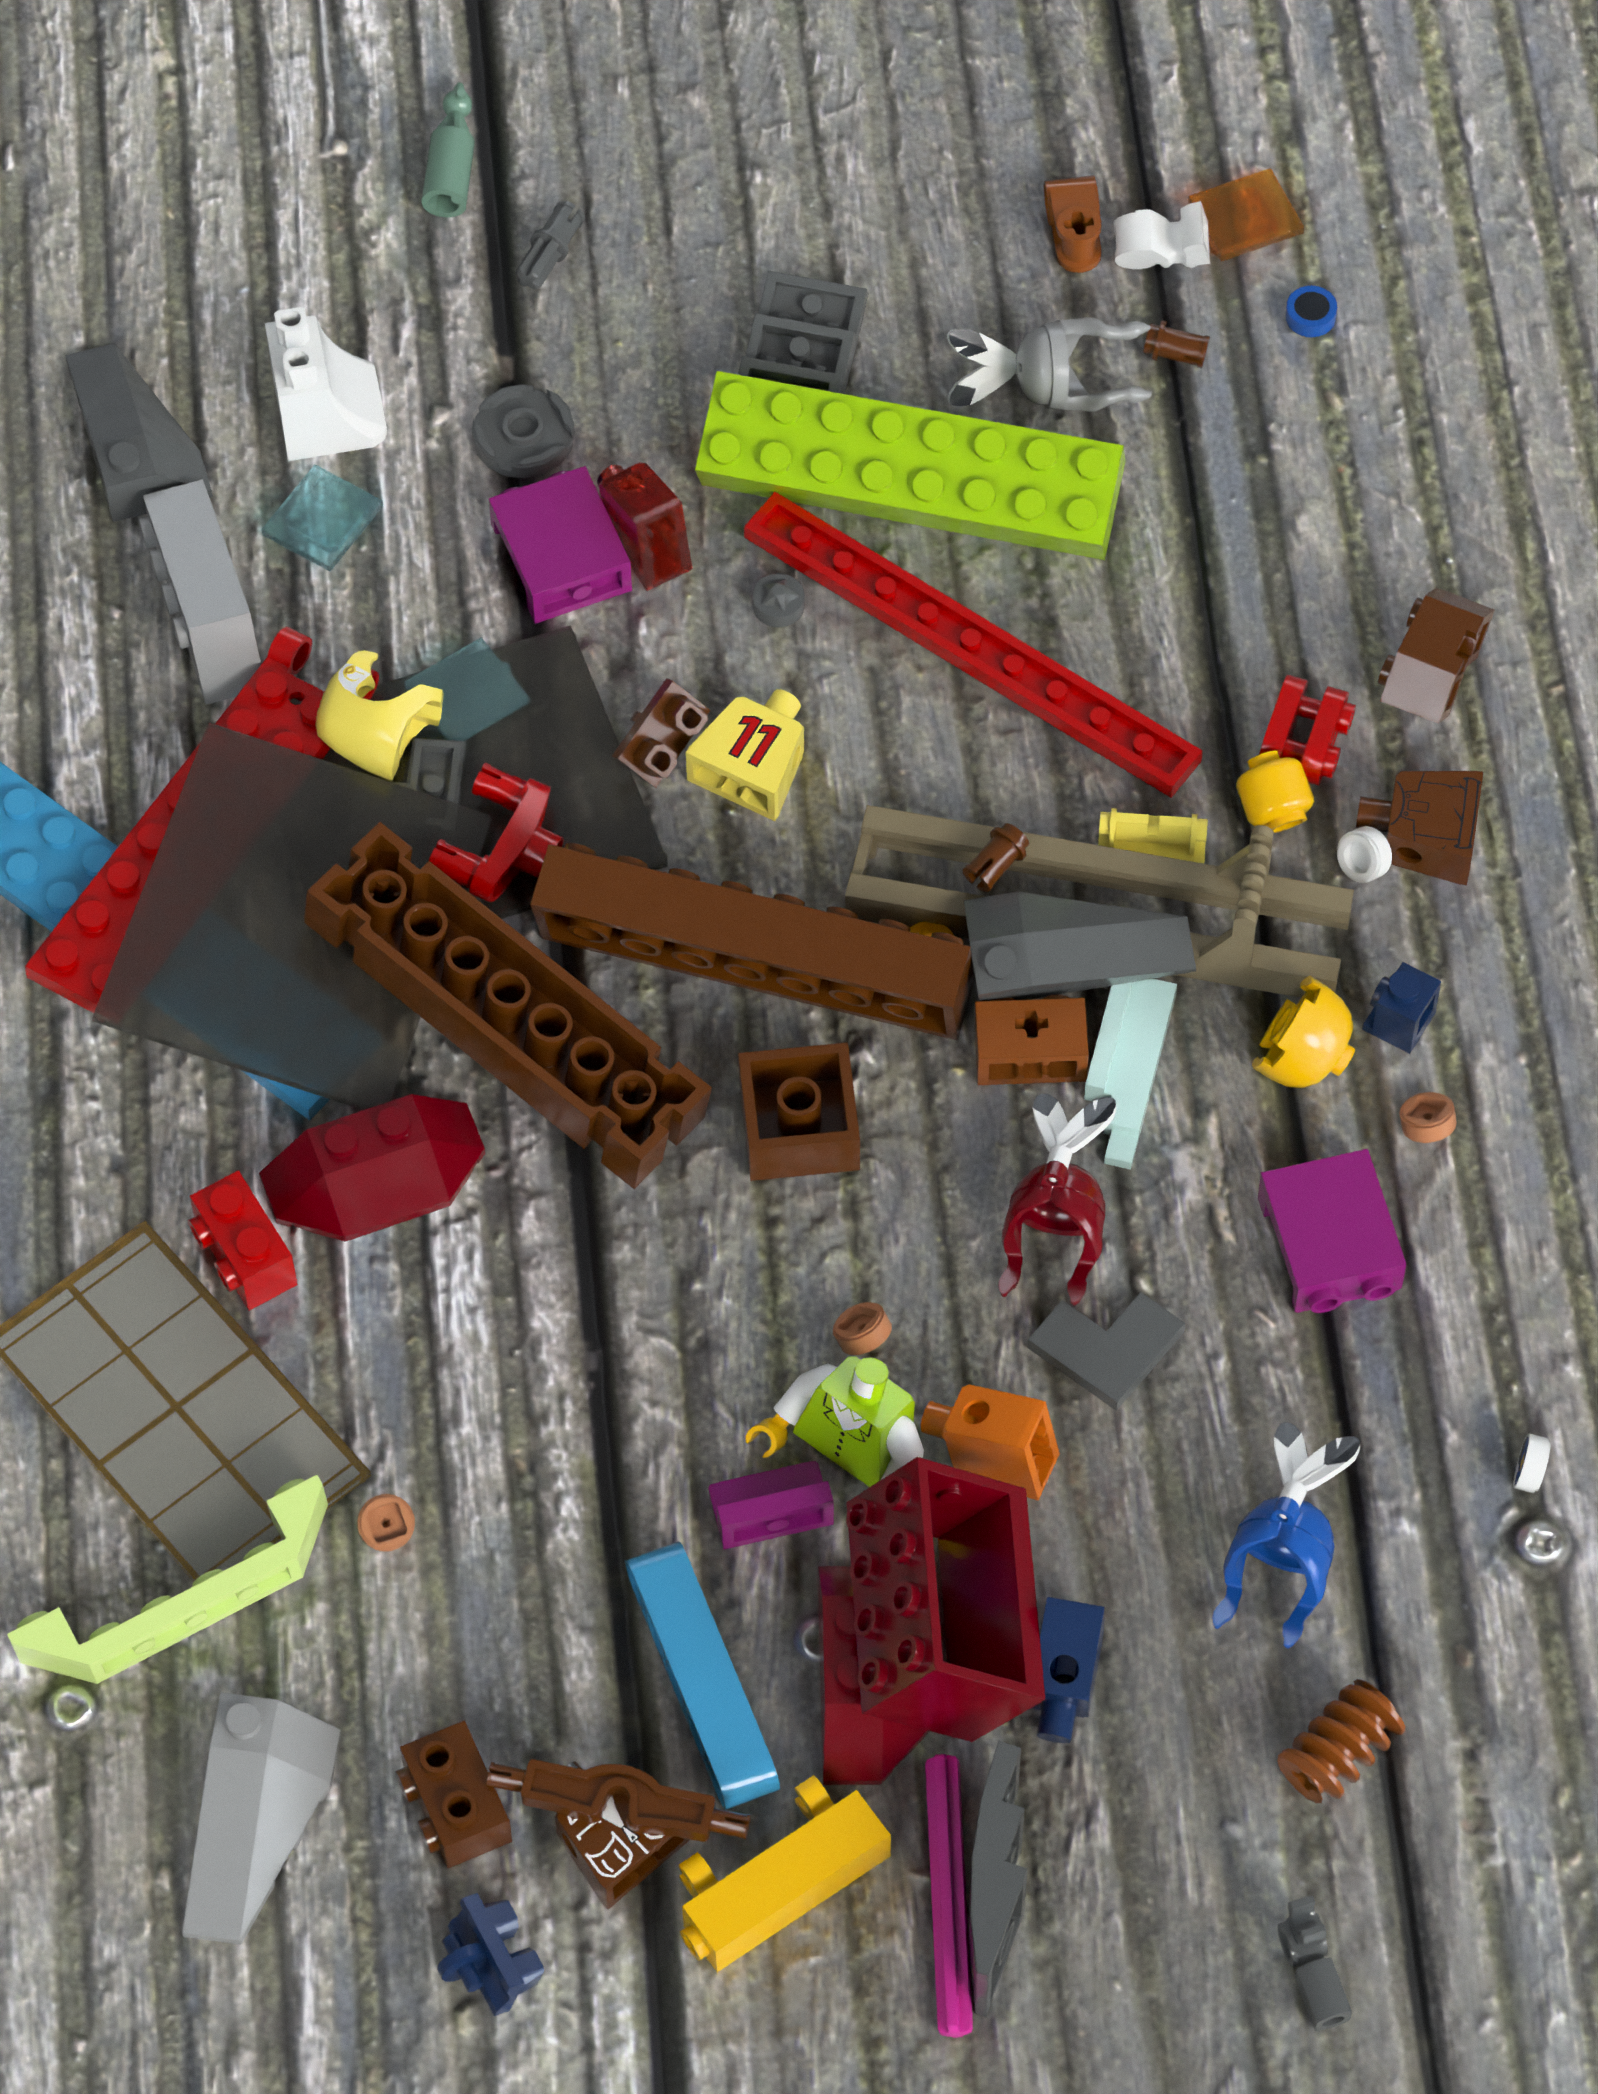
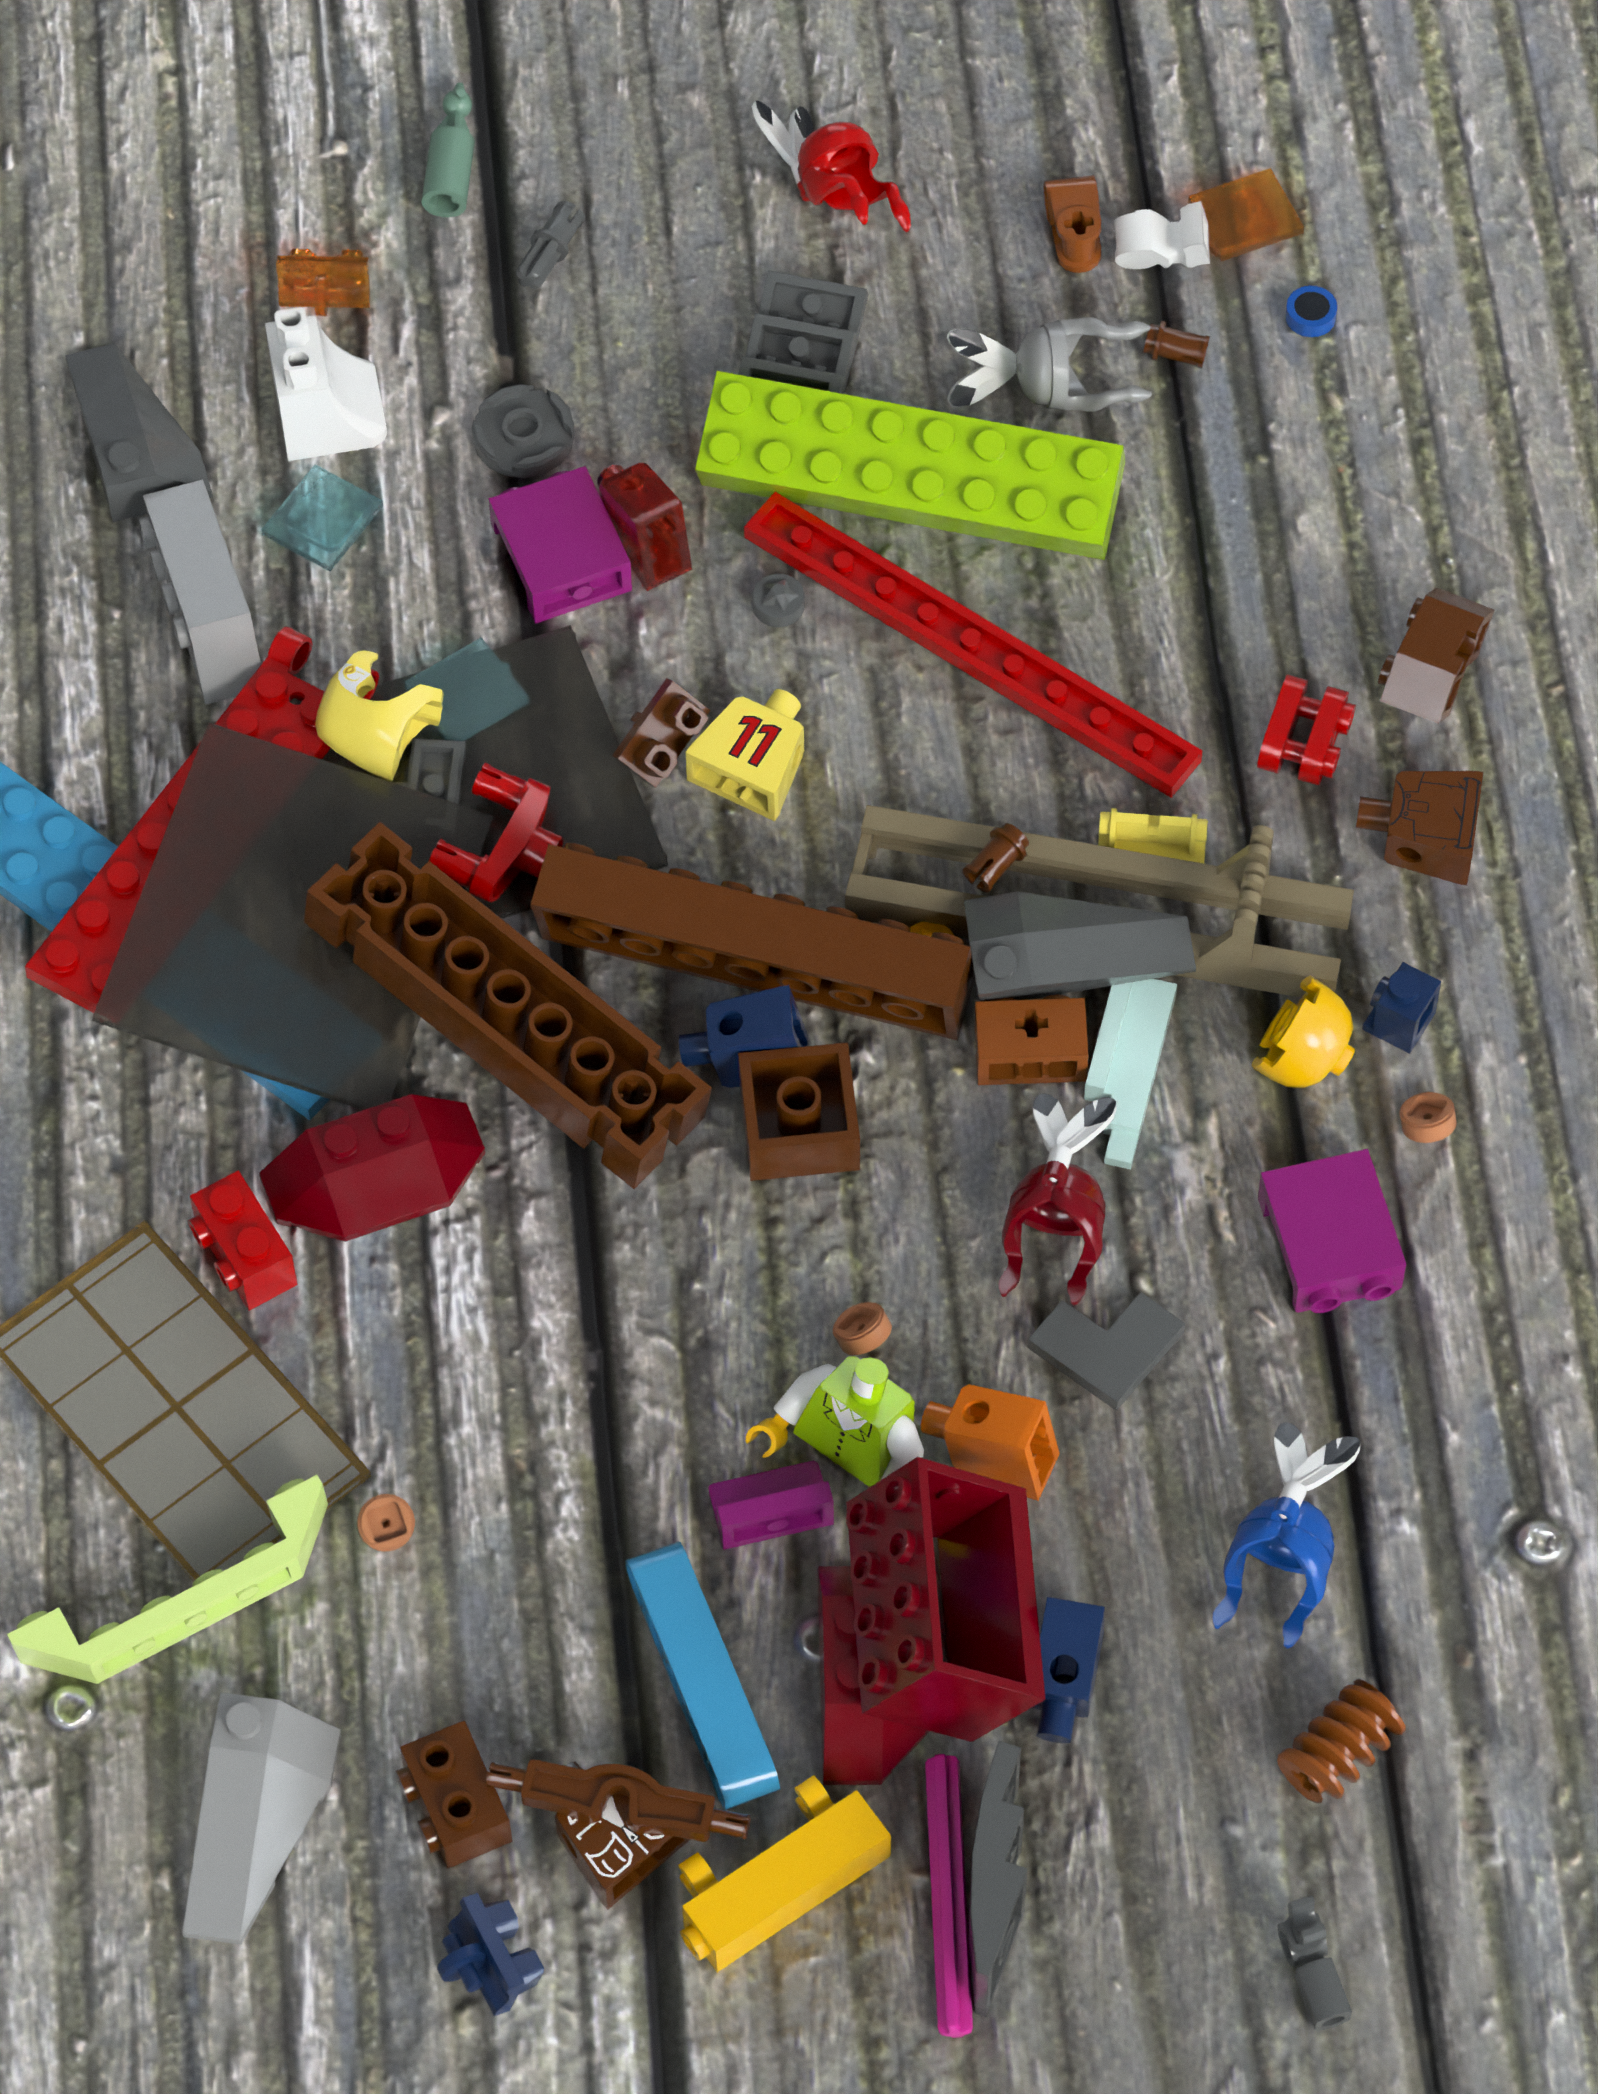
yellow head [1236,751,1314,833] -> none
white tile [1337,826,1392,883] -> none
white tile [1513,1433,1551,1493] -> none
none -> clear orange hips [276,249,371,317]
none -> dark blue torso [679,985,809,1088]
none -> red hair [752,101,911,232]

